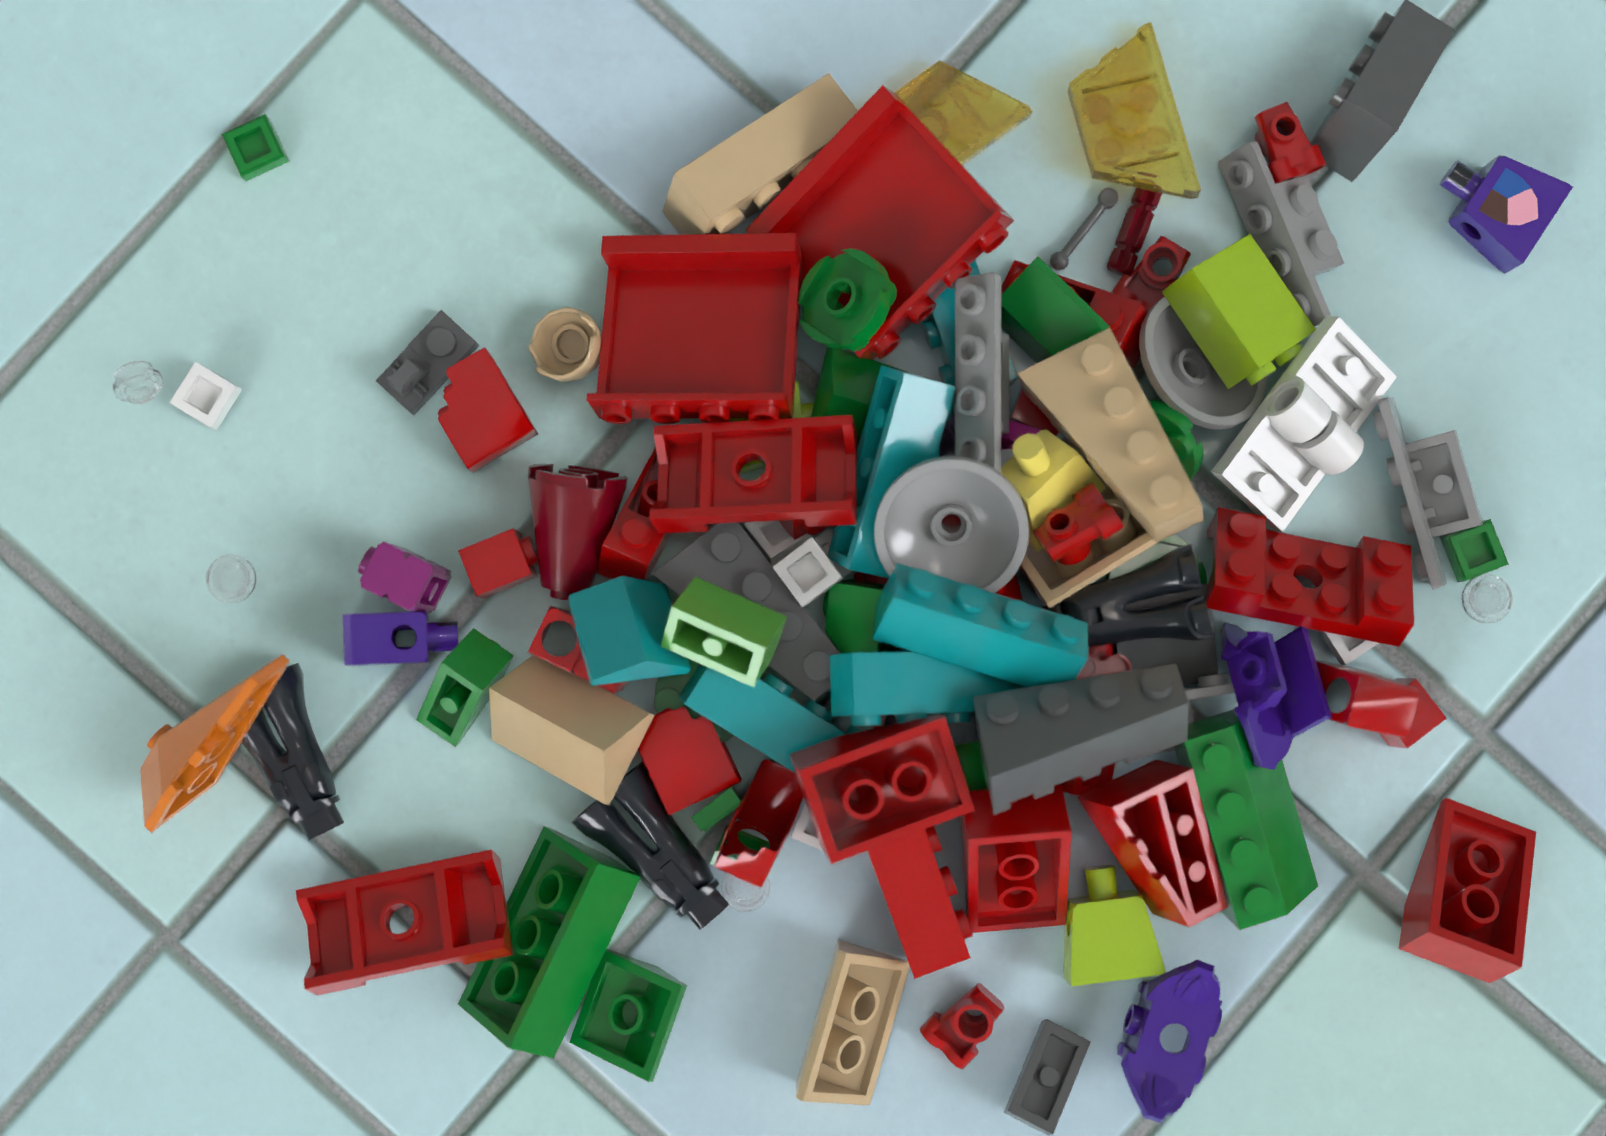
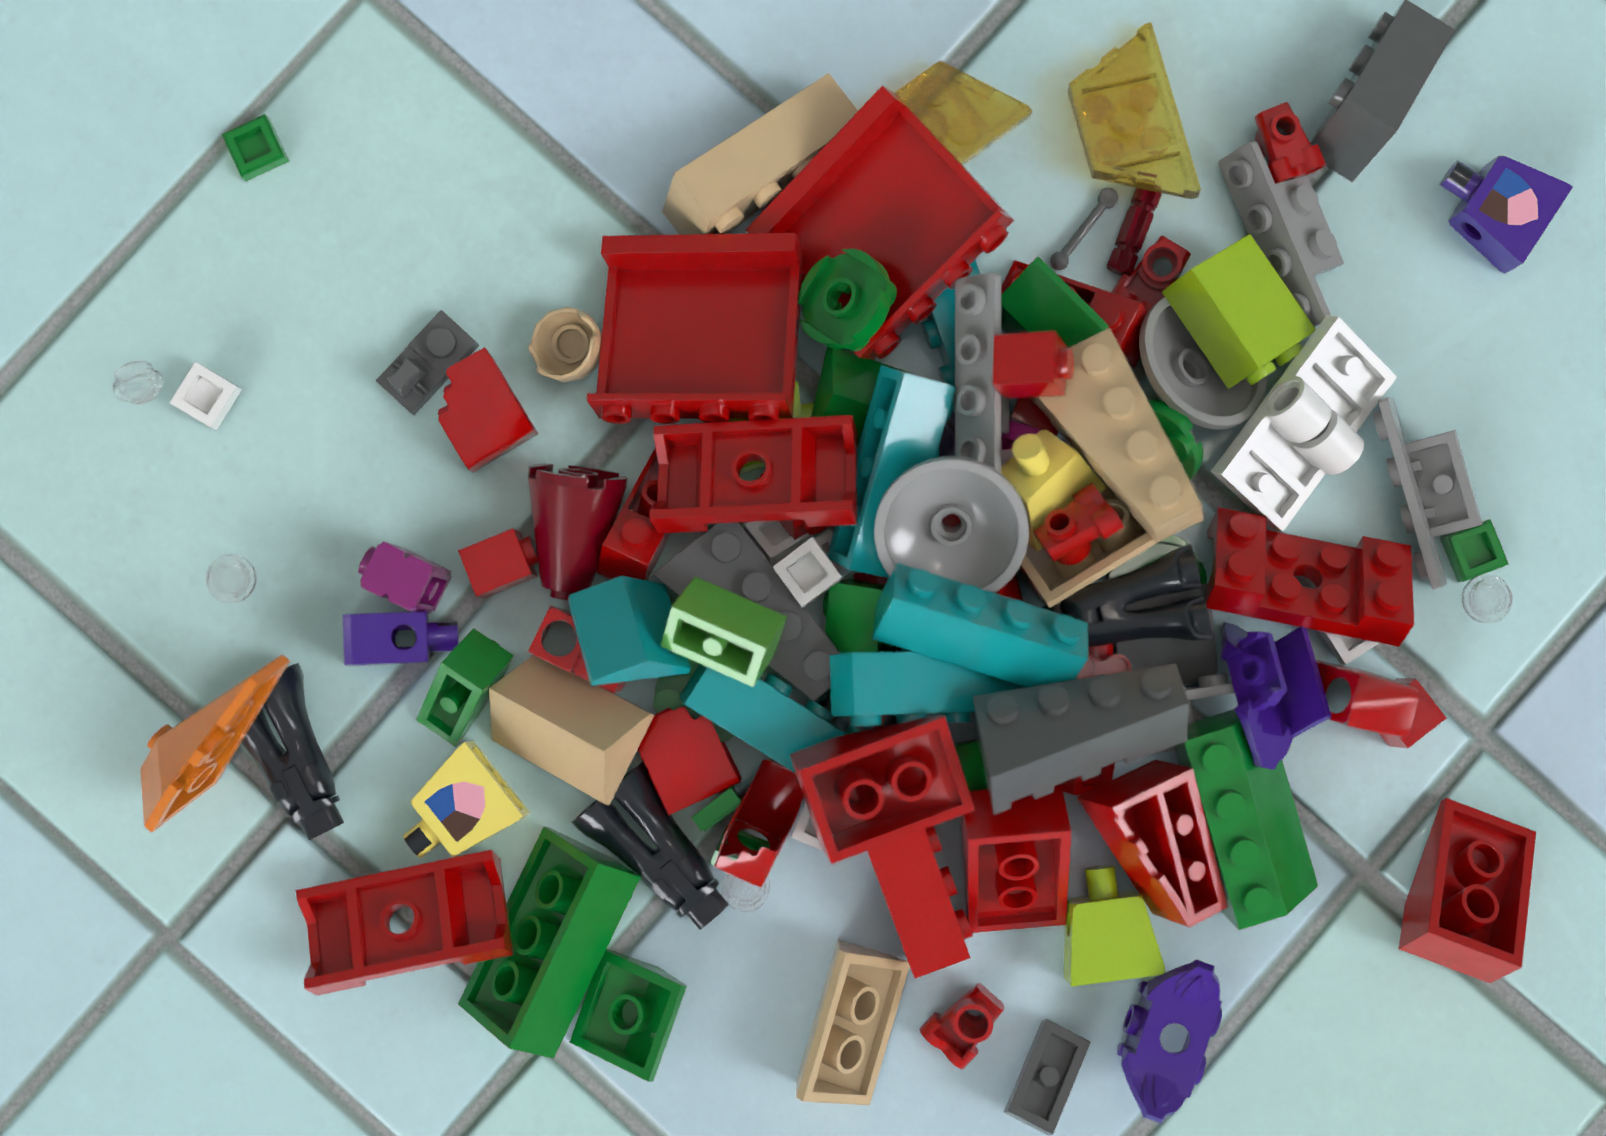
none -> light yellow torso [403,741,530,858]
none -> red brick [992,331,1074,399]

